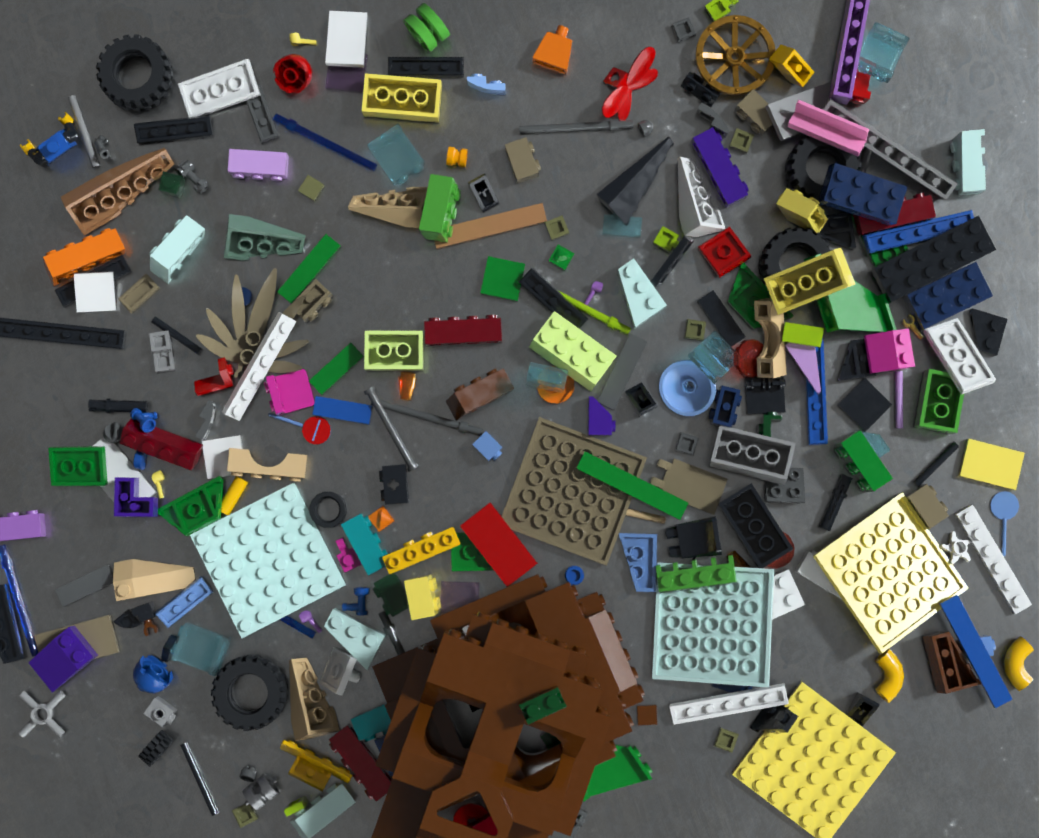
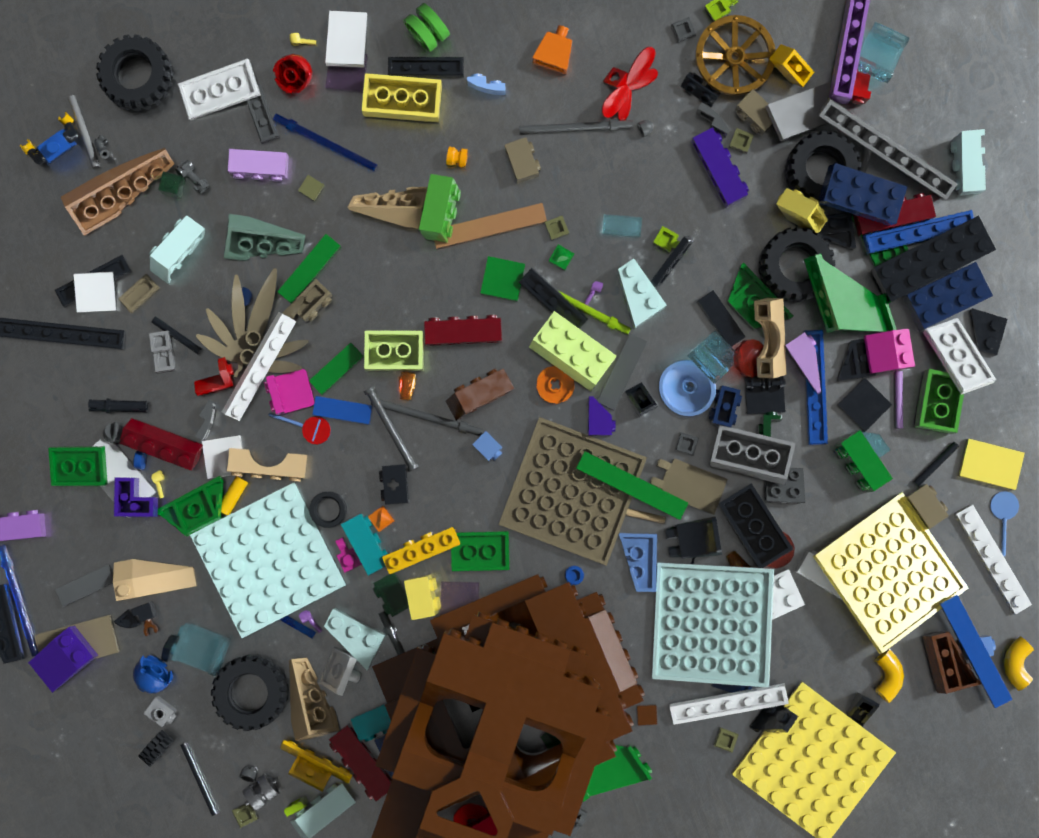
light grey bar [18,691,66,738] -> none
orange wedge [43,228,125,287] -> none
blue piece [130,408,158,433] -> none
black tile [134,115,213,143] -> none
medium blue tile [155,576,213,628] -> none
blue piece [342,587,369,616] -> none
clear light blue panel [367,123,425,186] -> none
red tile [460,502,538,587] -> none
black slope [468,173,499,212] -> none
dark green brick [519,686,567,725] -> none
clear light blue panel [525,362,568,393] -> none
black wedge [596,137,674,226] -> none
bright green hinge [656,555,737,592] -> none
white wedge [678,157,725,237] -> none
olive tile [684,319,706,341] -> none
red tile [698,227,751,278] -> none
light yellow brick [764,248,855,315] -> none
lime tile [782,322,824,348] -> none
bright pink panel [788,100,869,157] -> none
black pin [819,474,853,531] -> none
light yellow hand [902,315,924,339] -> none
white animal [940,531,971,565] -> none

